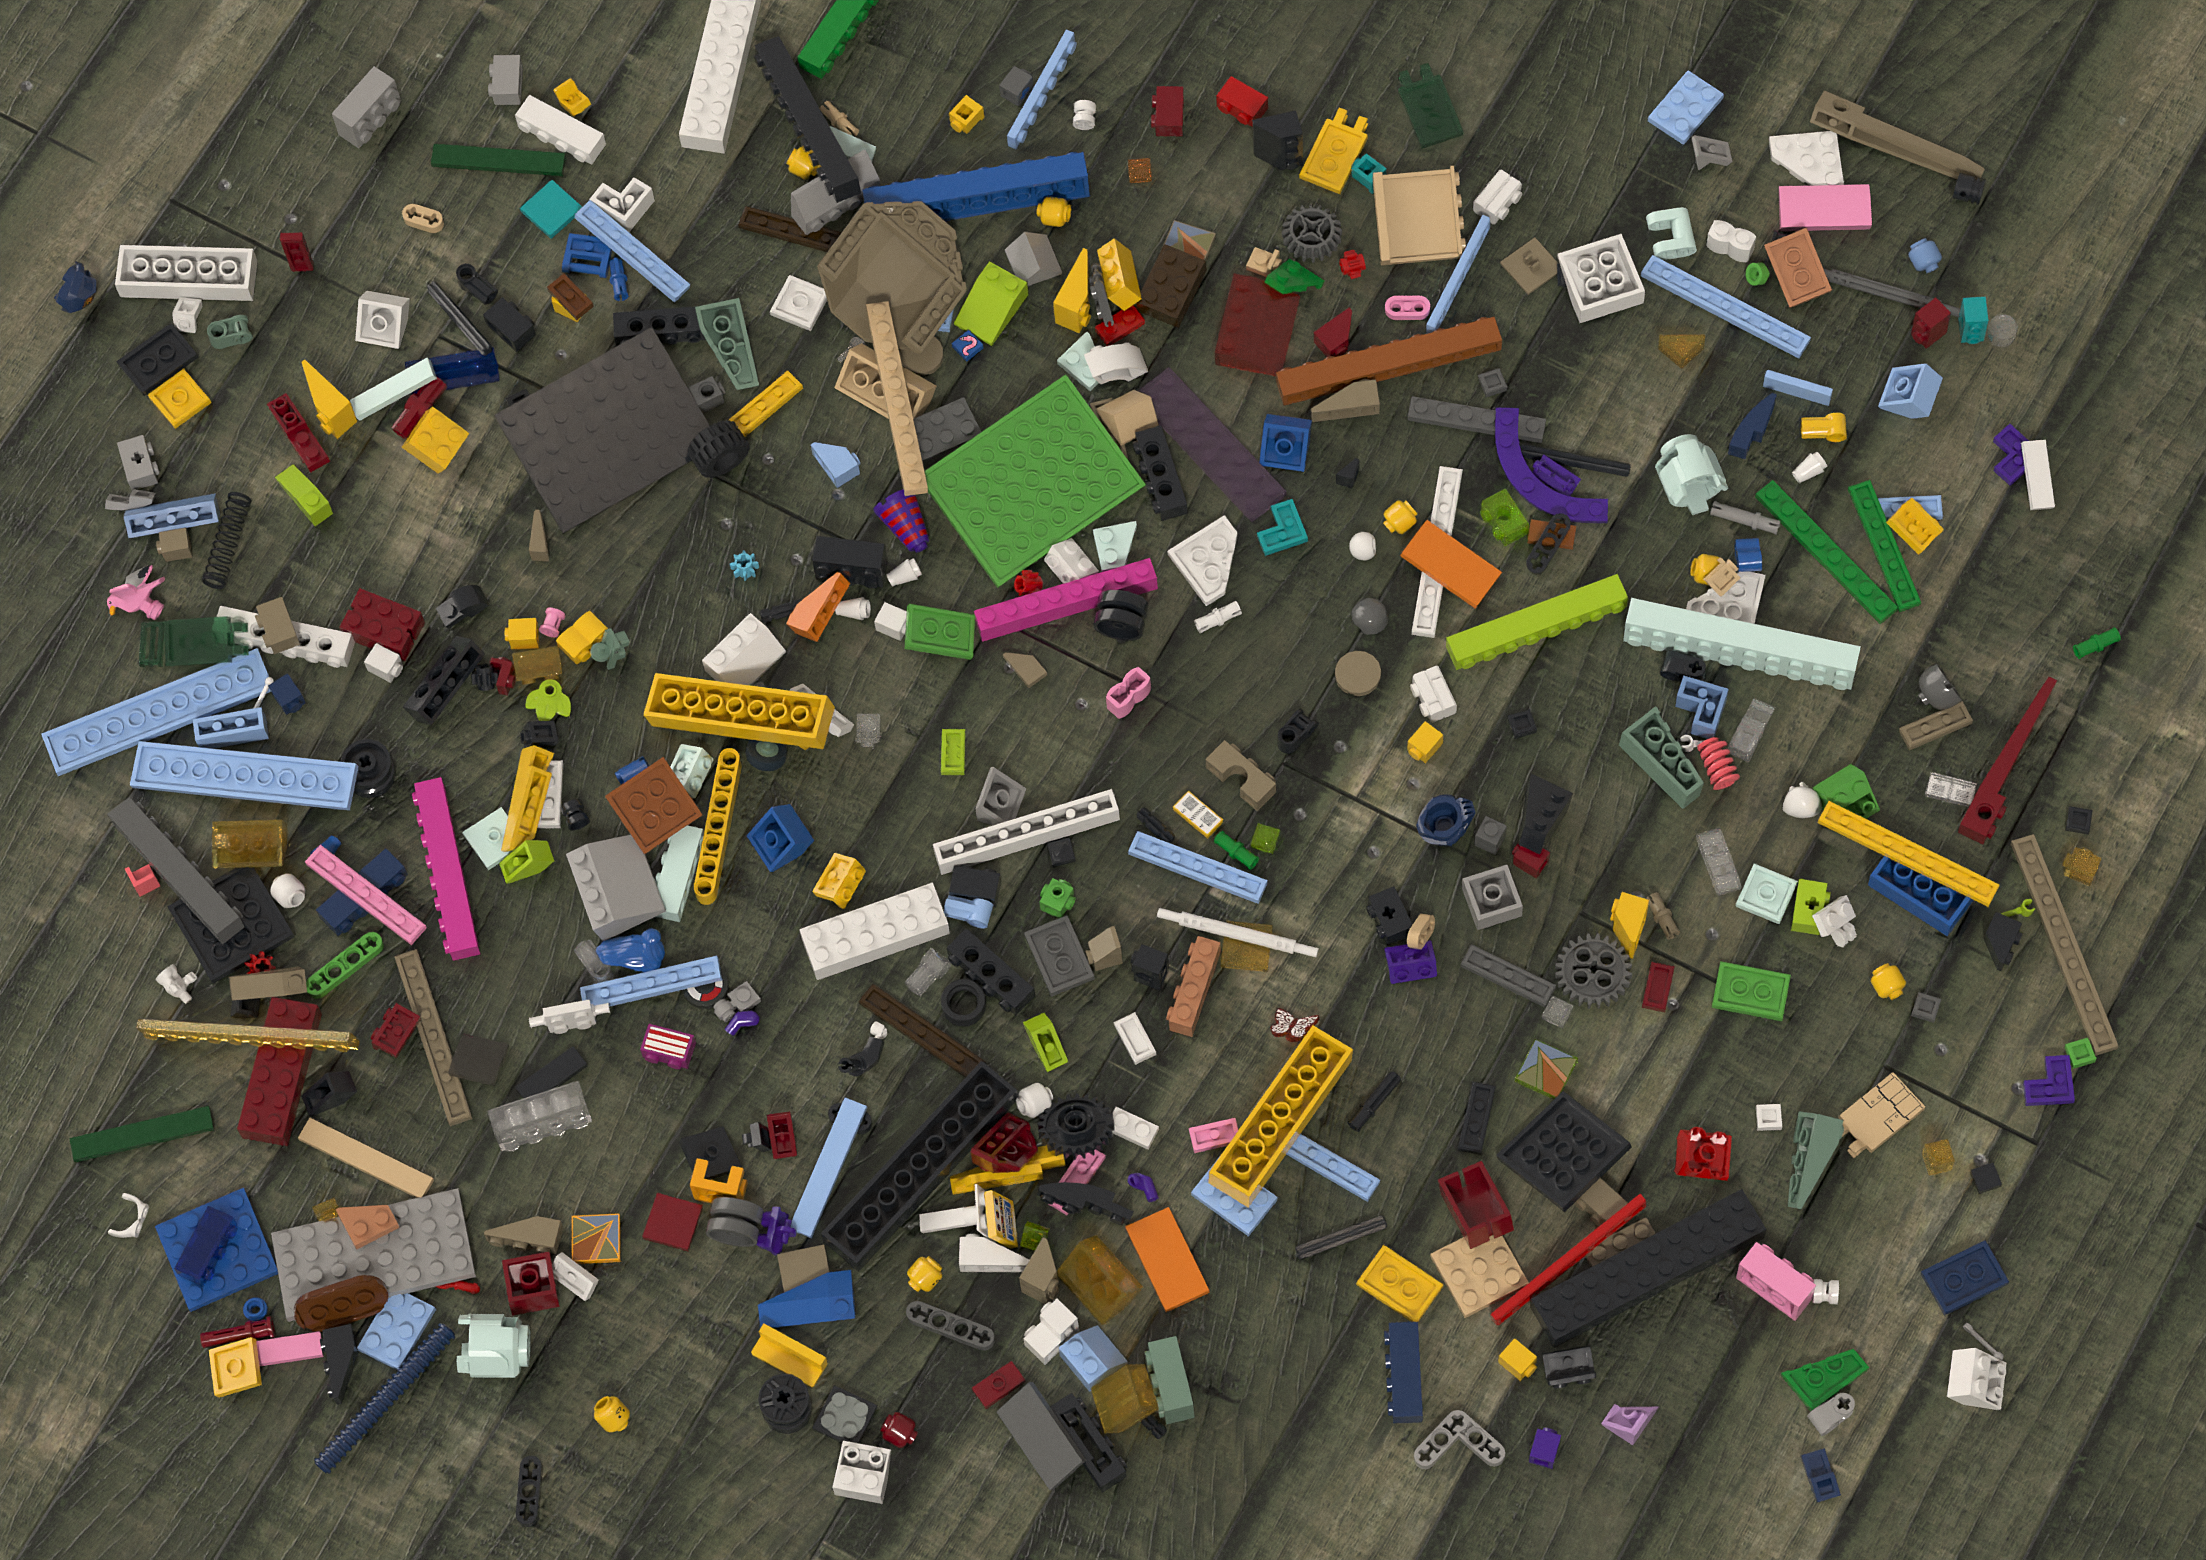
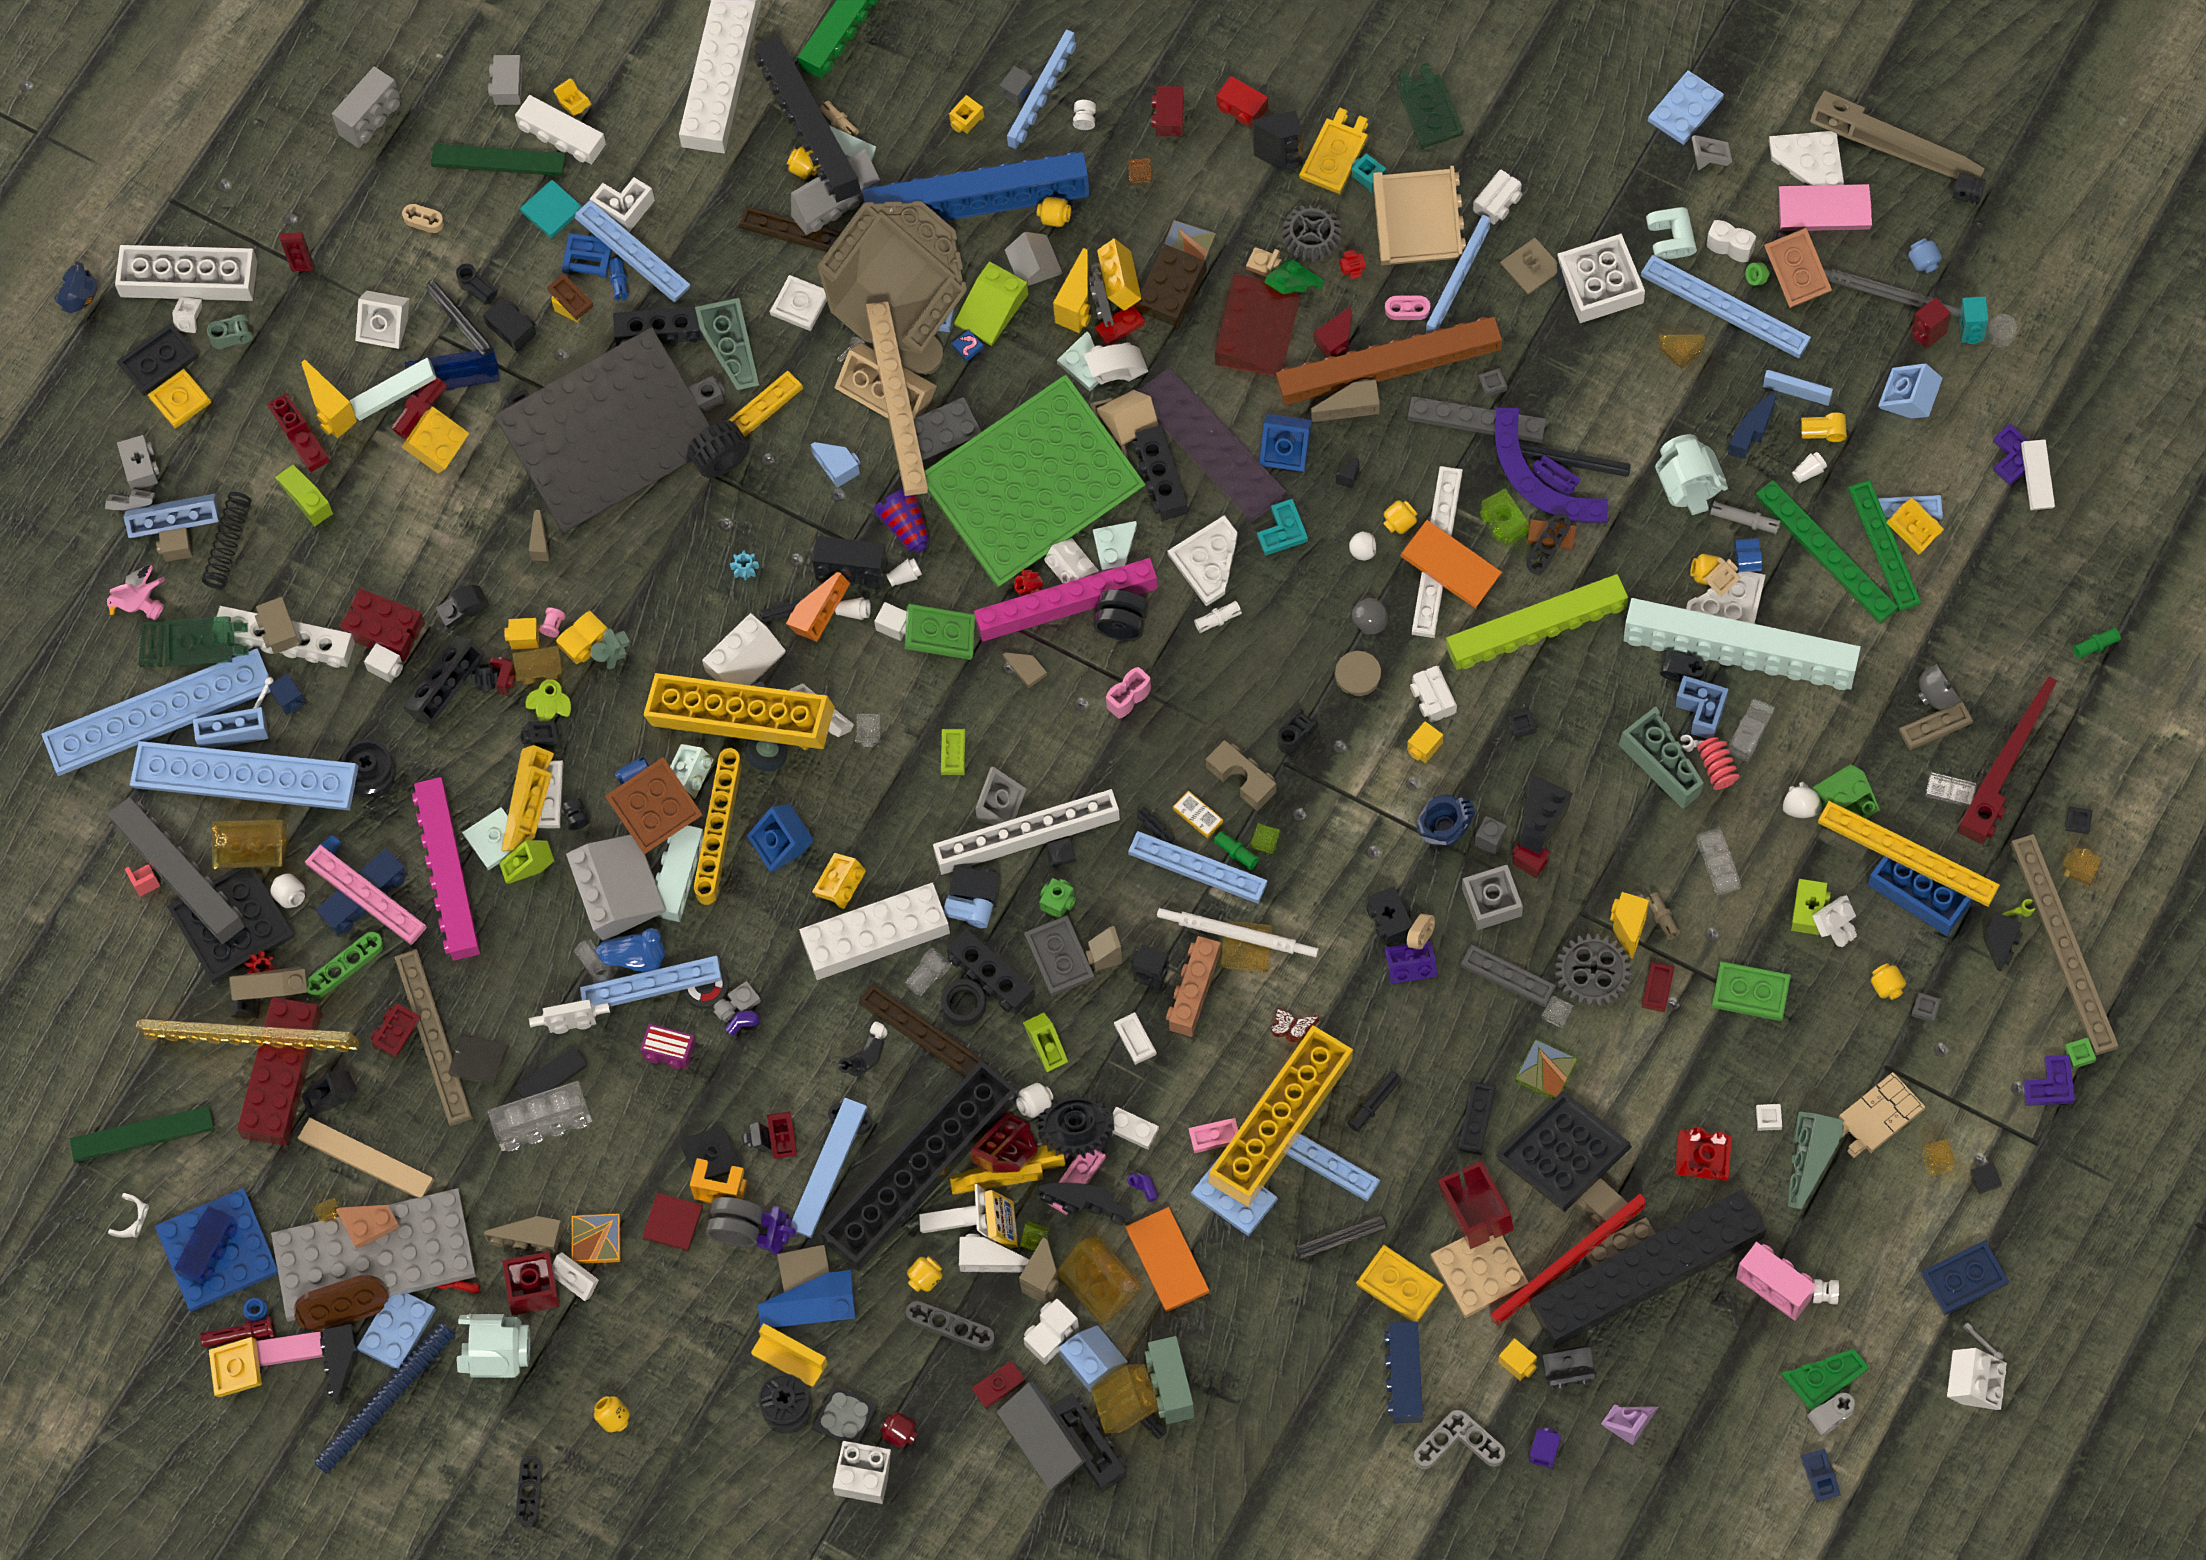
white piece [156,964,197,1004] -> none
light aqua plate [1736,864,1798,924] -> none

